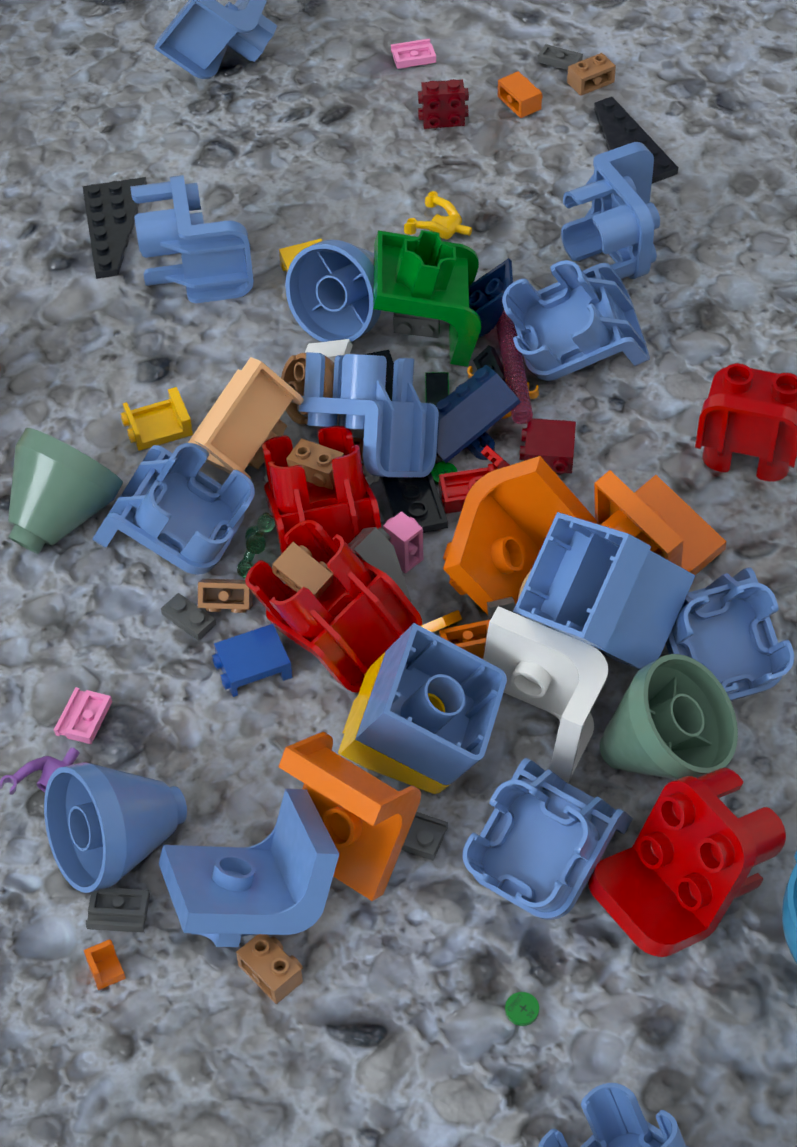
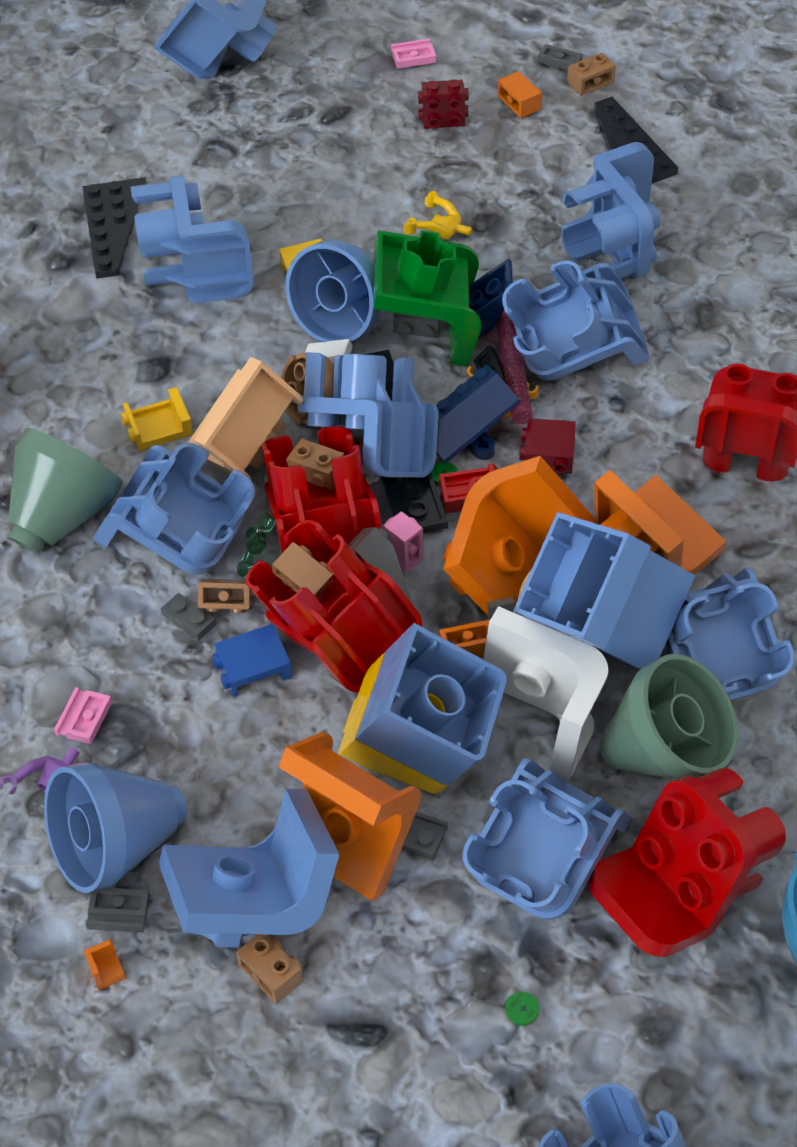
light orange tile [421,610,462,632] -> none
black tile [425,372,449,406] -> none
red tile [481,445,510,469] -> none

